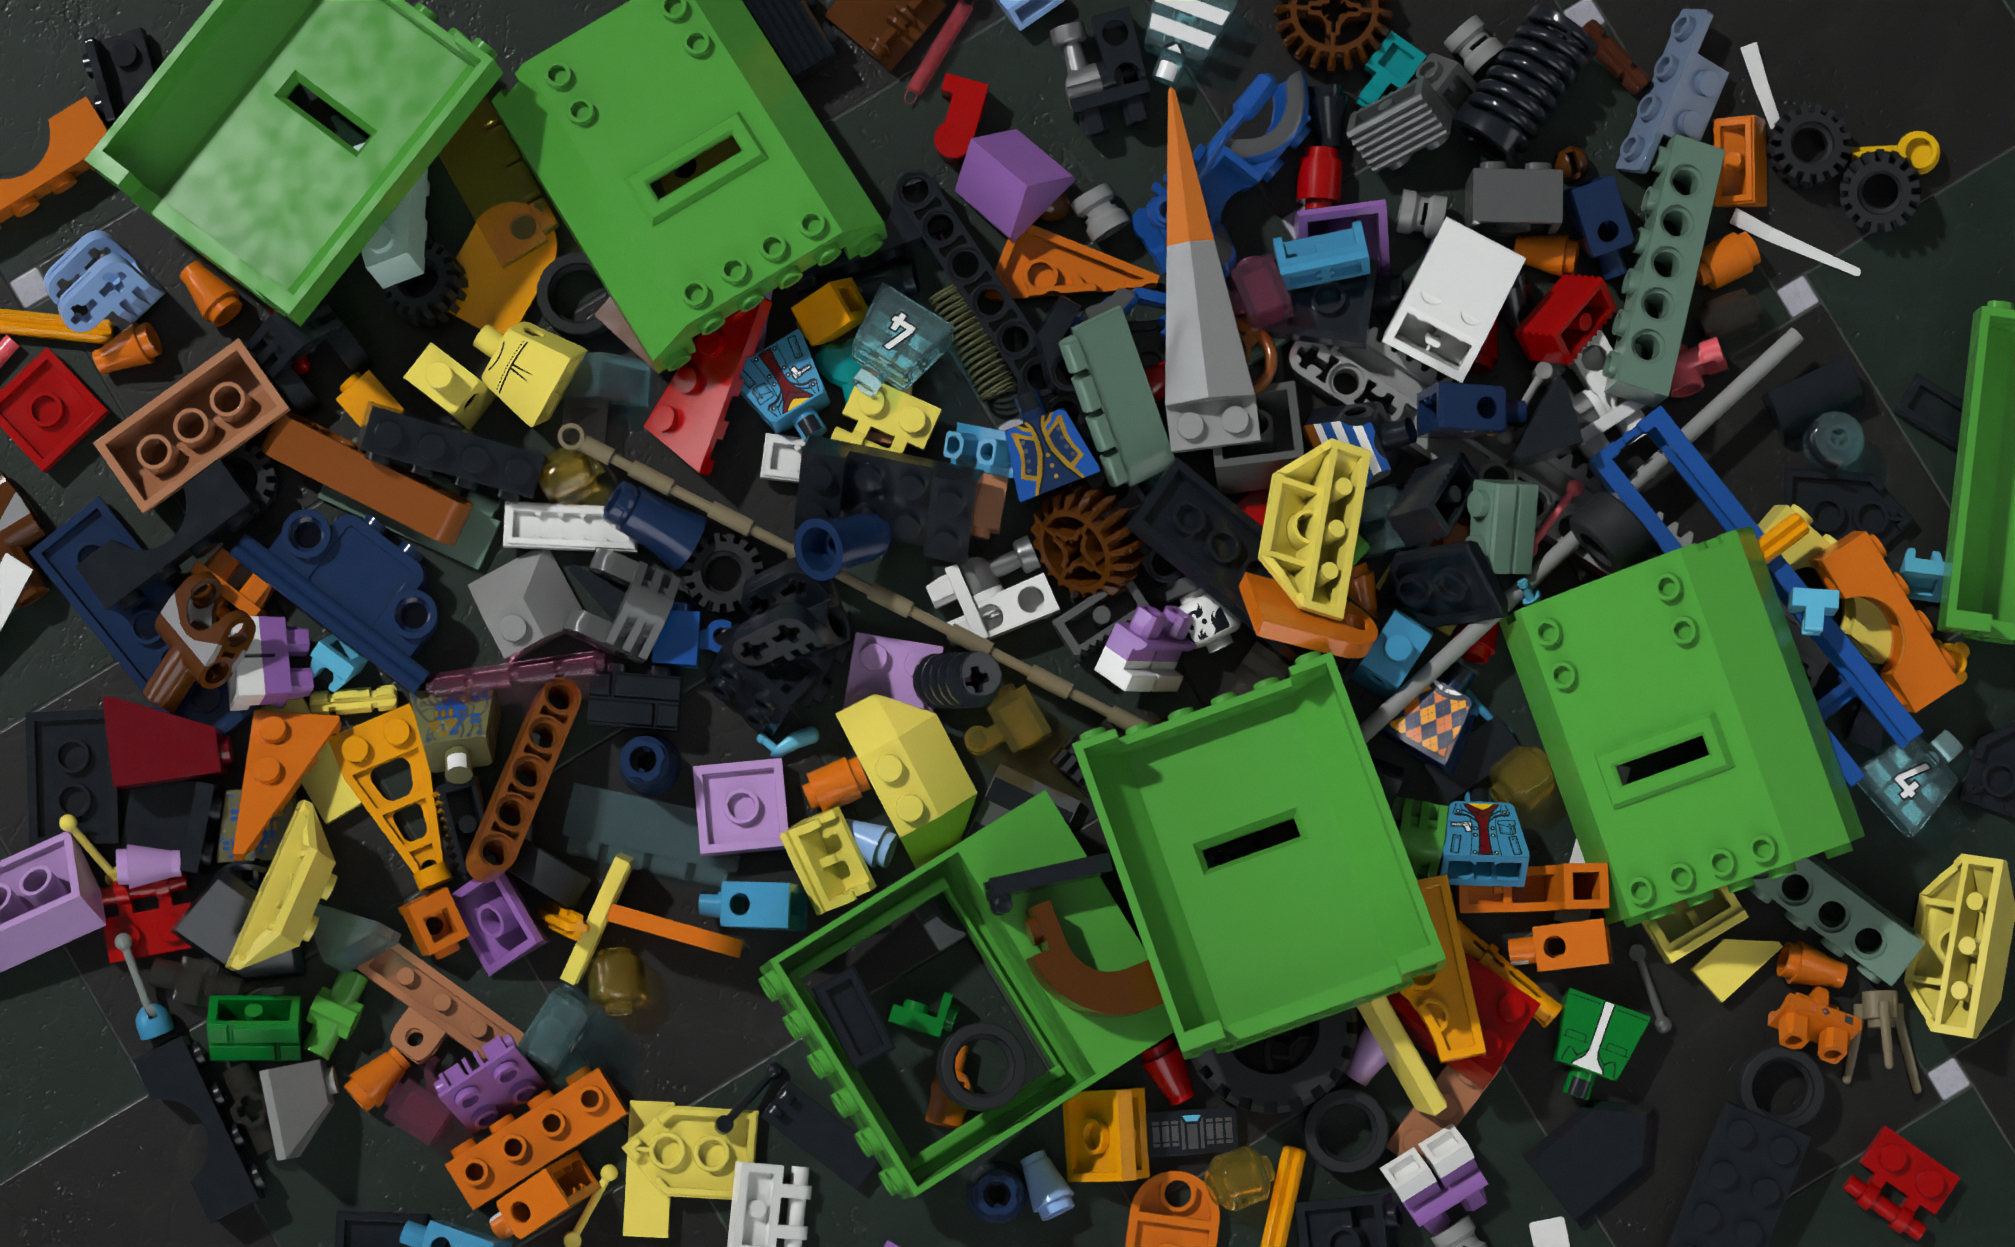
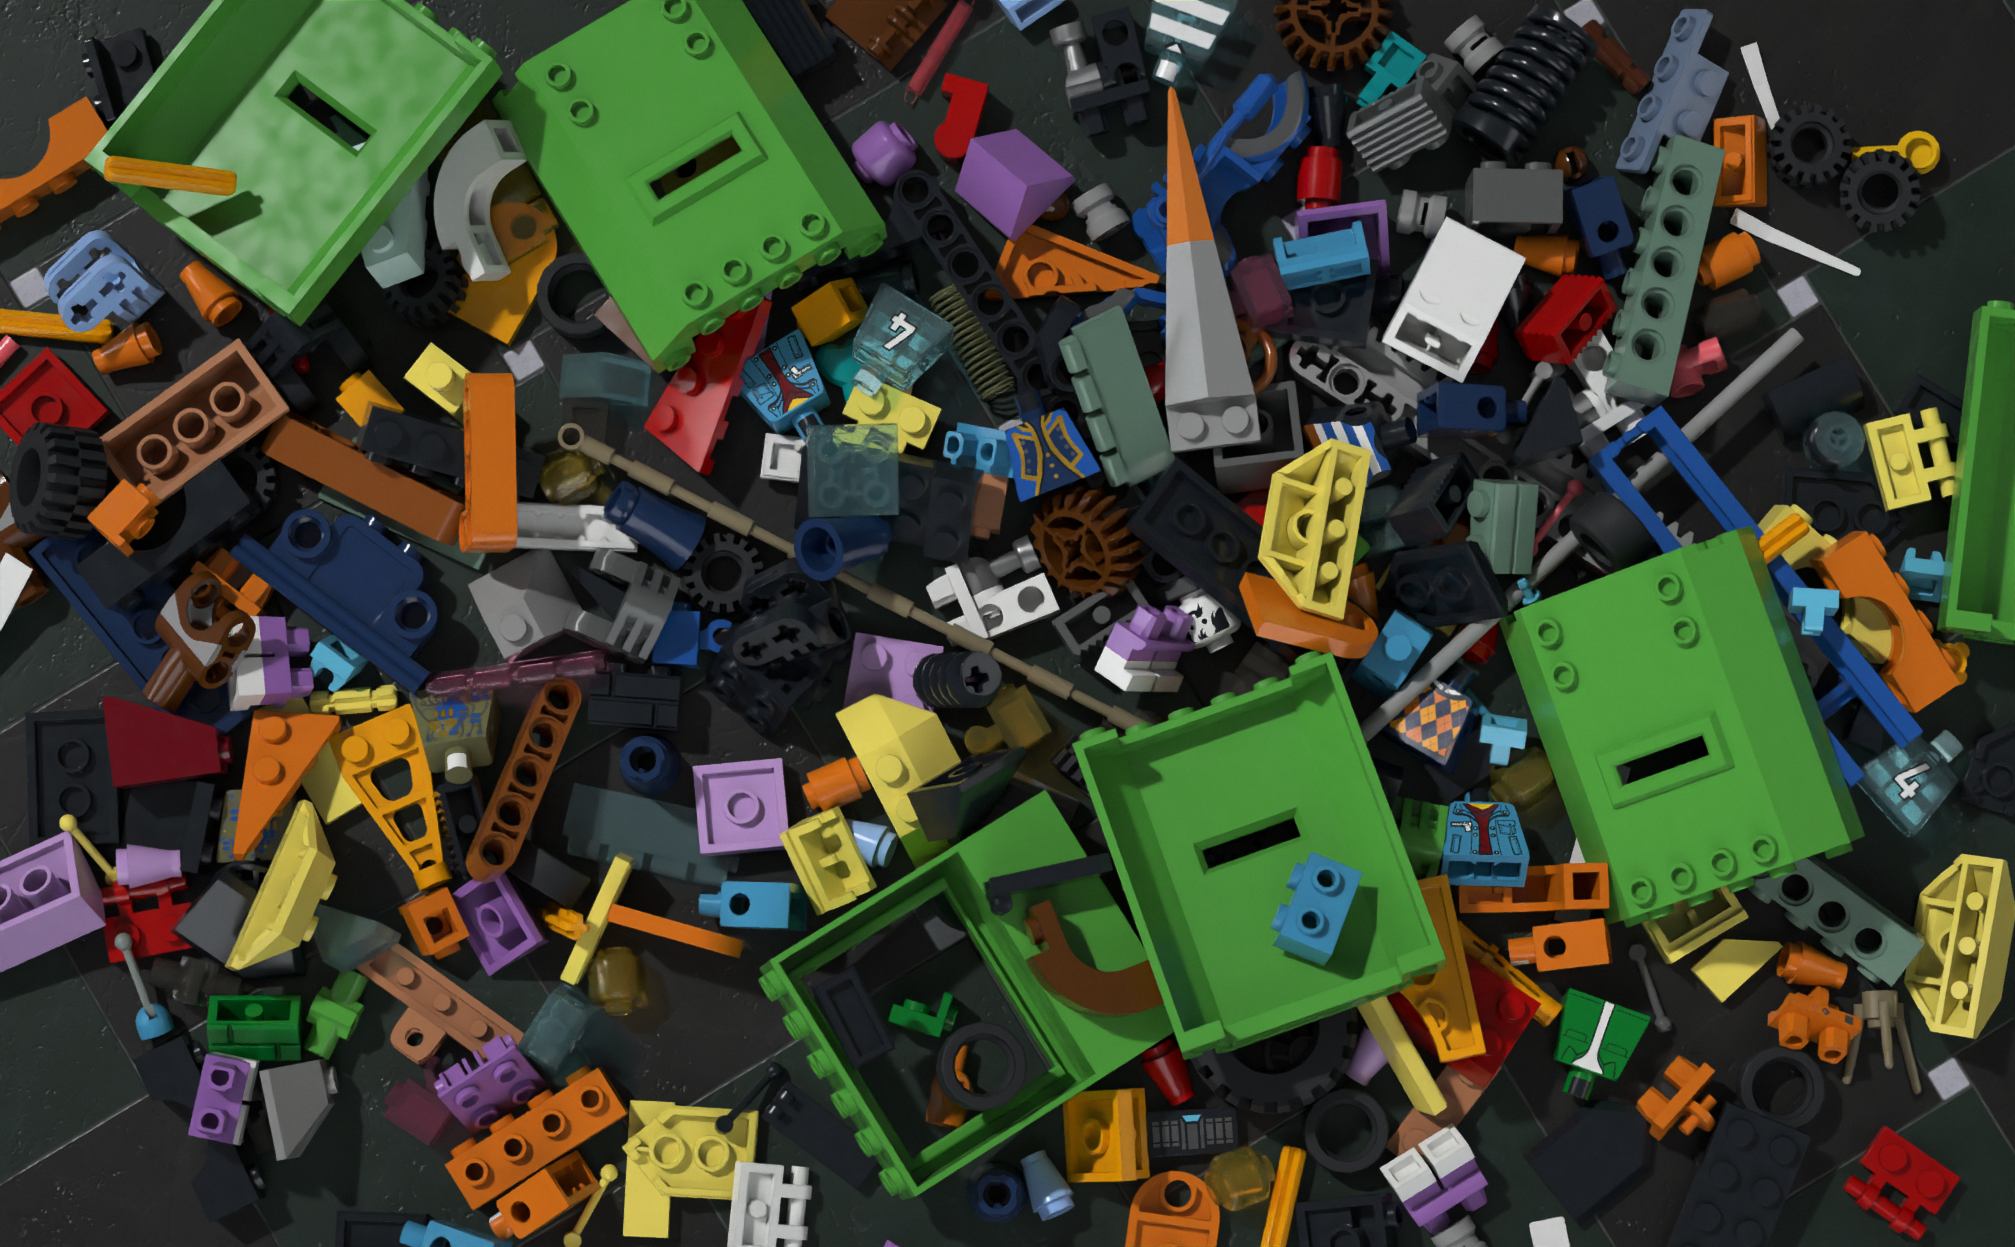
orange cone [343,1047,411,1113] -> none
light yellow torso [473,321,588,428] -> none
medium azure piece [756,726,820,758] -> none
none -> black tyre [9,422,107,540]
none -> orange brick [87,479,161,557]
none -> light orange axle [104,156,237,196]
none -> medium lavender hips [188,1052,260,1145]
none -> white arch [434,120,528,281]
none -> orange beam [459,373,517,553]
none -> clear light blue tile [806,423,899,517]
none -> medium lavender head [852,121,918,187]
none -> black slope [907,746,1027,844]
none -> dark azure brick [1270,852,1363,966]
none -> medium azure tile [1479,713,1527,766]
none -> orange hips [1636,1055,1717,1141]
none -> light yellow plate [1863,407,1956,512]

